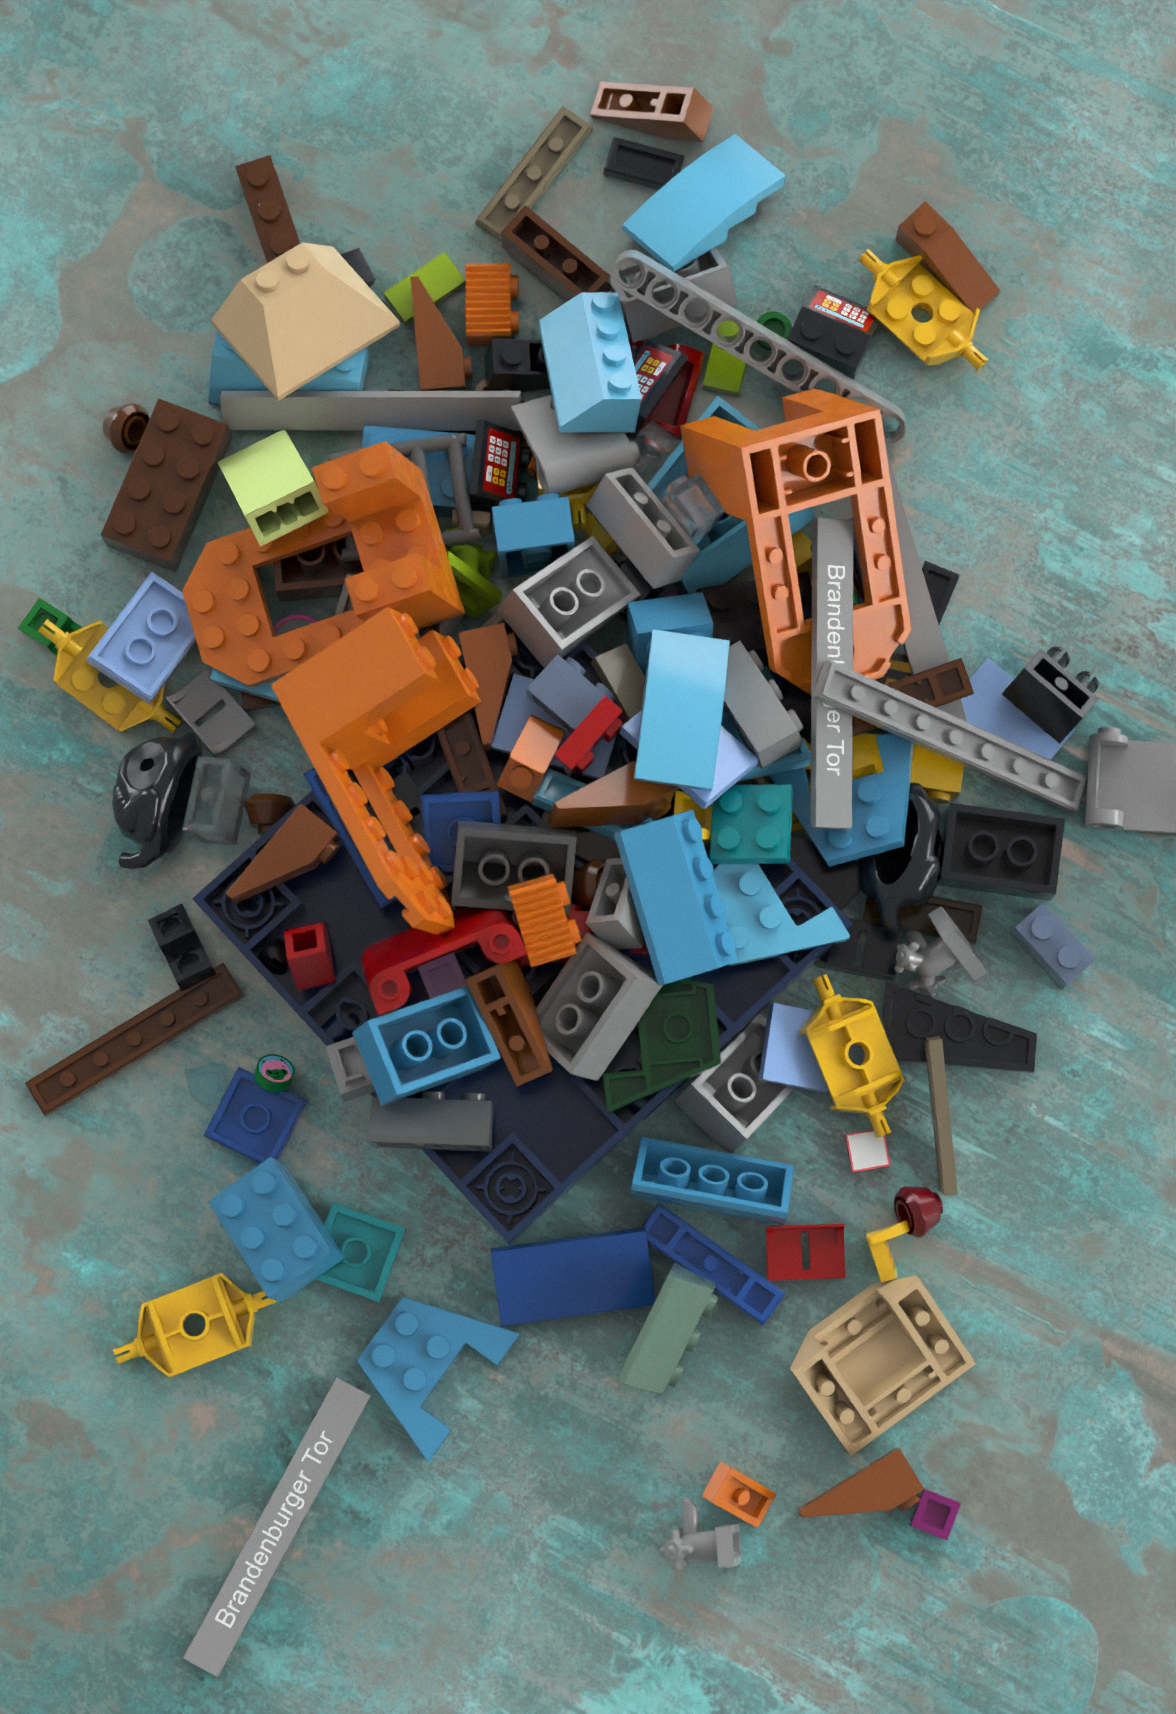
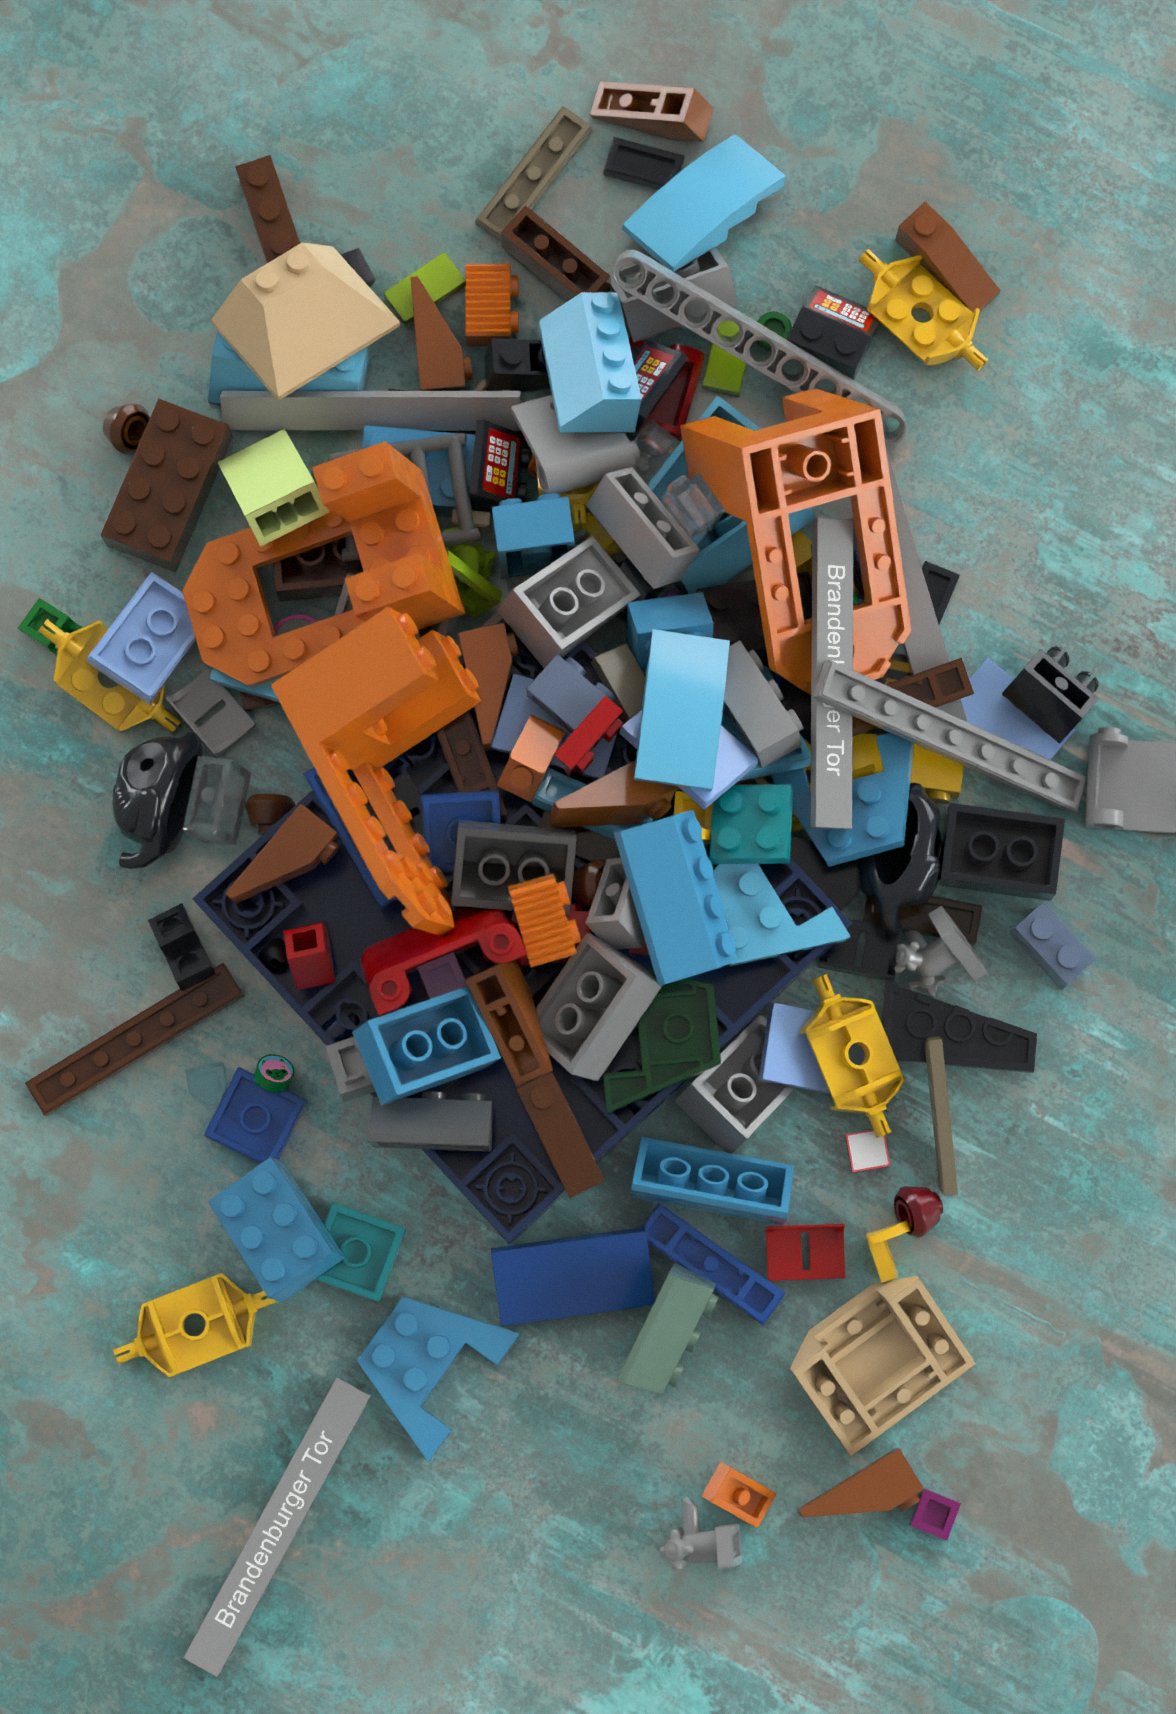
none -> reddish brown slope [516,1071,605,1198]

